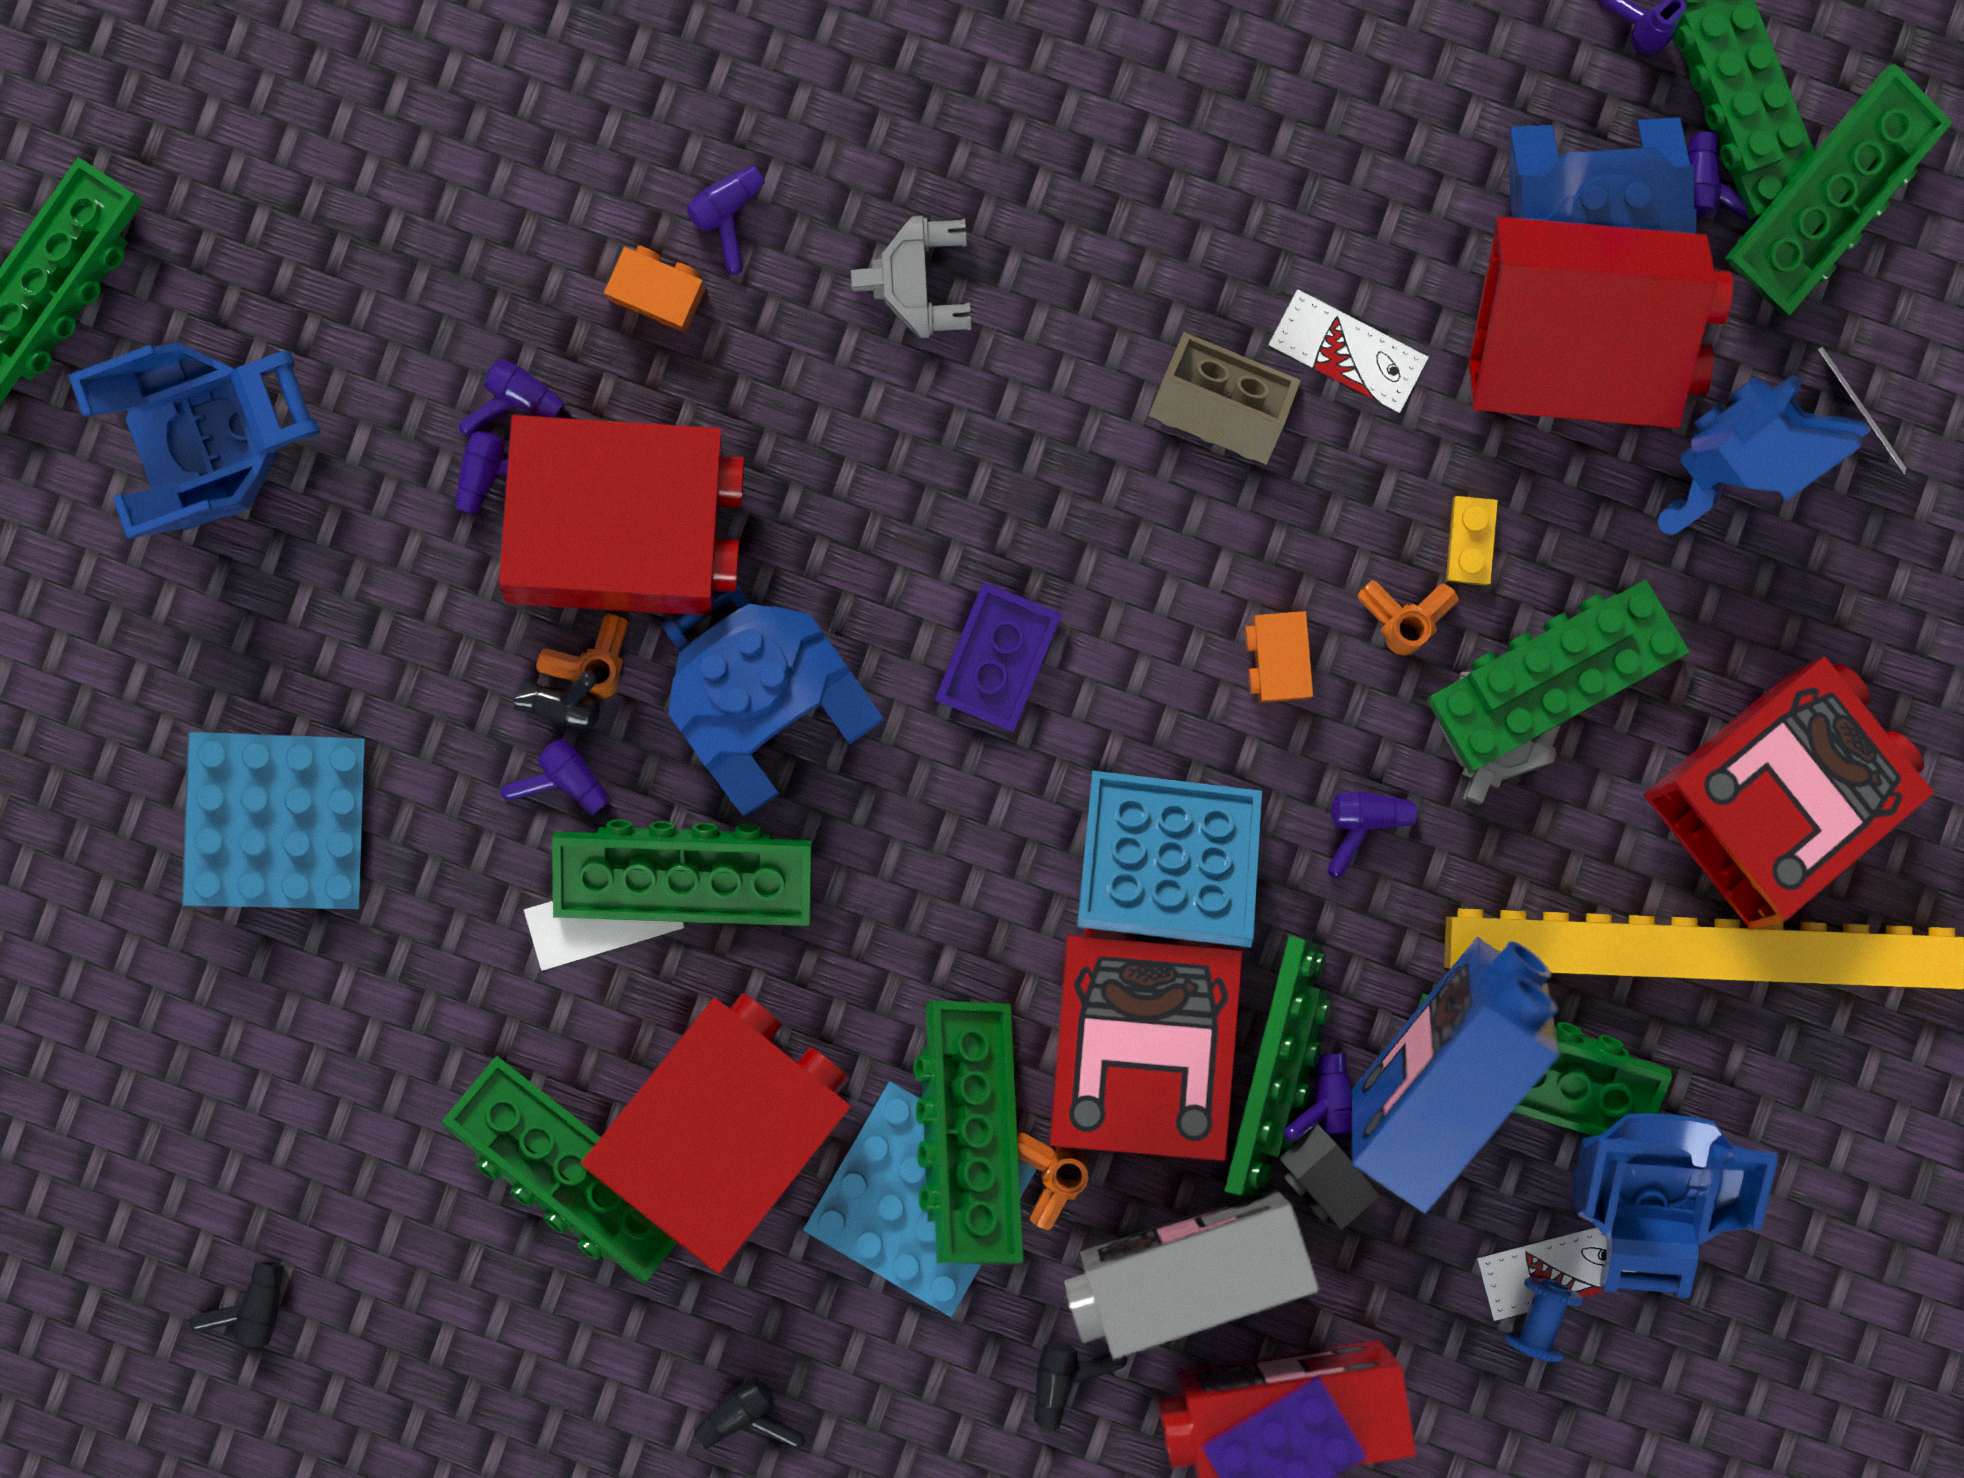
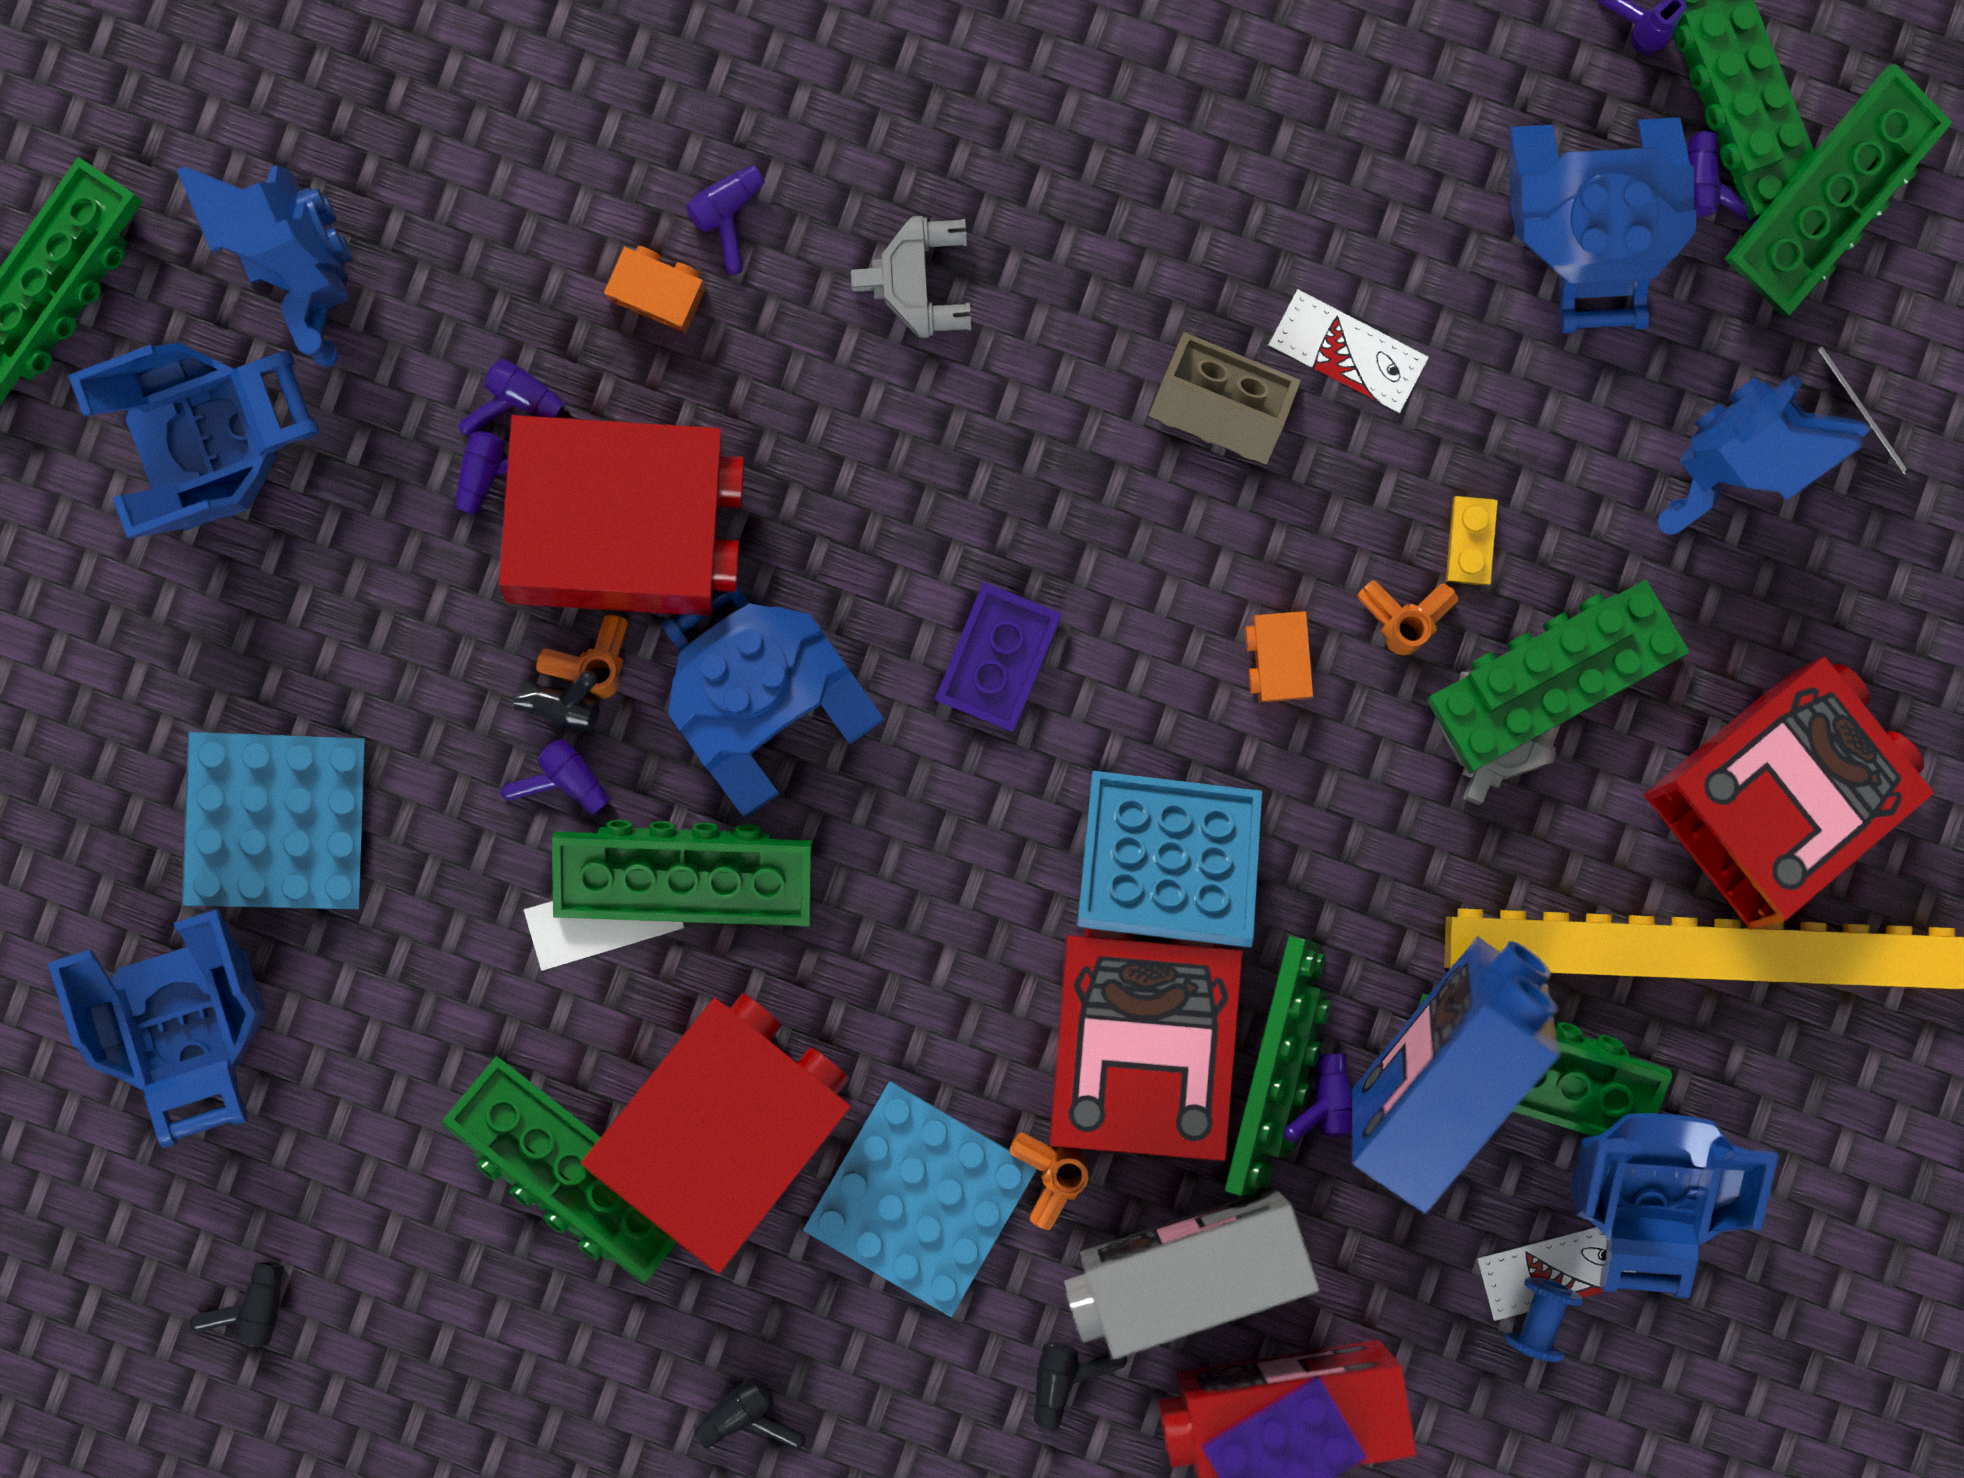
green plate [913,1000,1023,1264] -> none
dark grey brick [1279,1124,1380,1230] -> none
dark purple piece [1328,791,1417,878] -> none
red brick [1469,216,1733,428] -> none
none -> blue piece [48,910,267,1148]
none -> blue piece [177,165,354,368]

